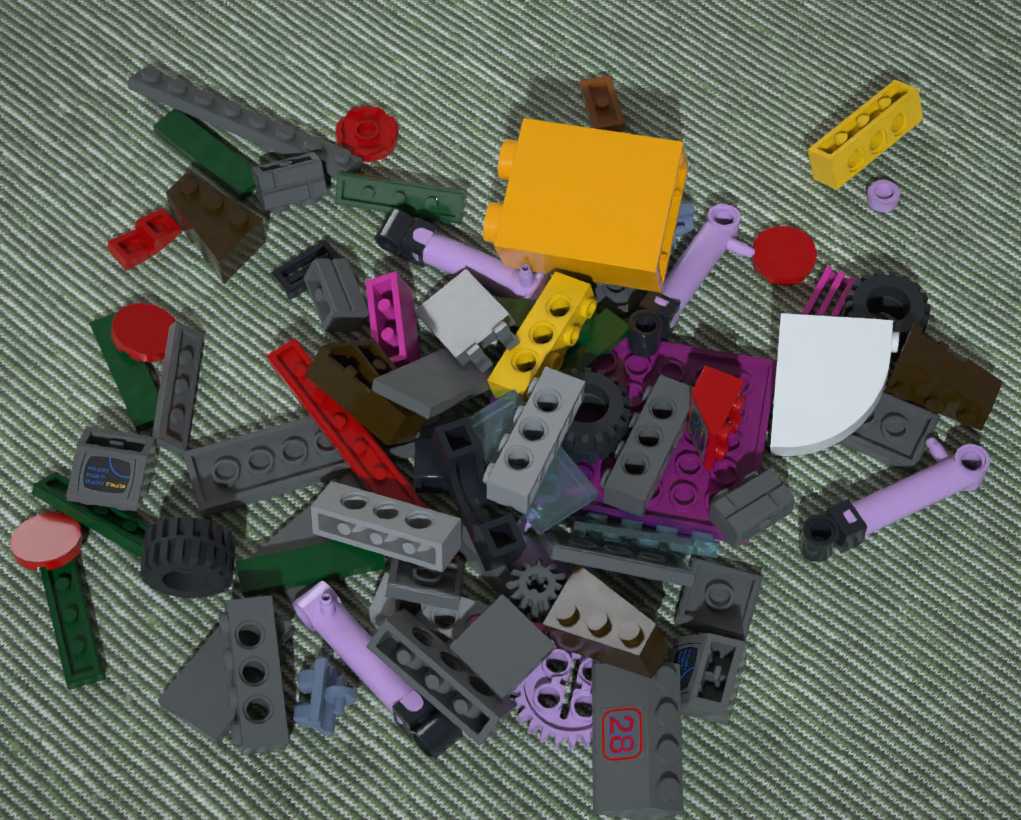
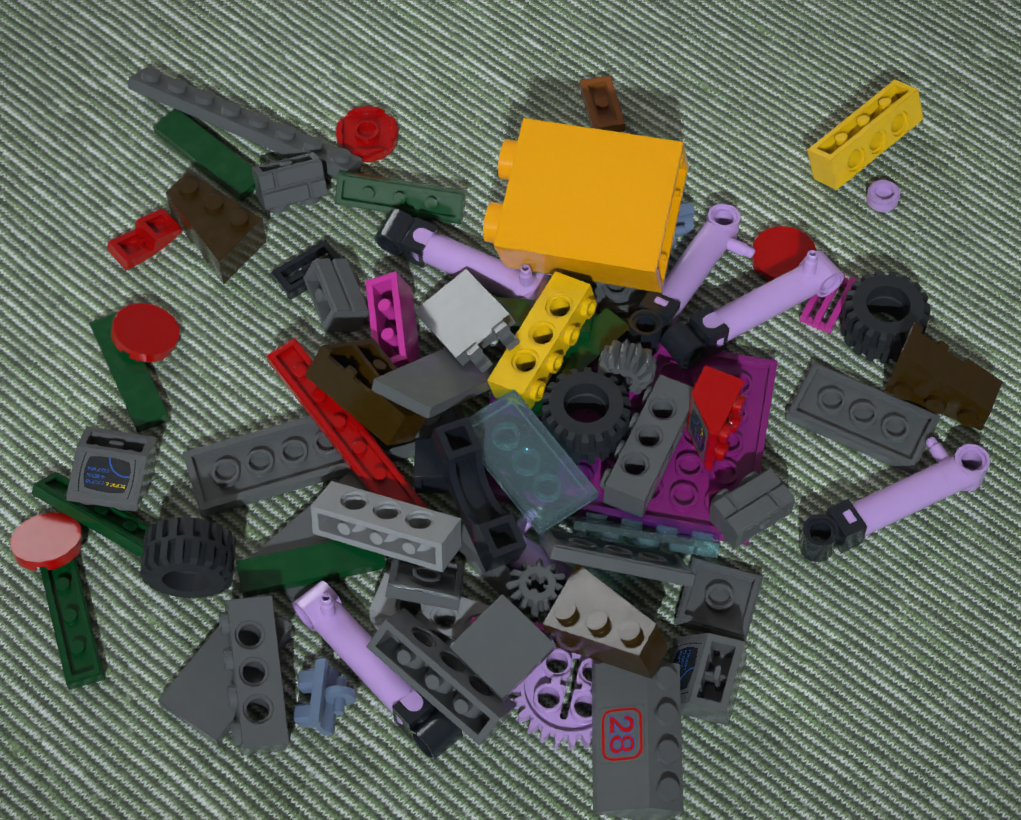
dark grey tile [152,321,204,455] -> none
light grey brick [483,367,585,514] -> none
white brick [770,313,899,456] -> none
none -> dark grey gear [597,339,657,394]
none -> lavender piece [661,250,844,369]

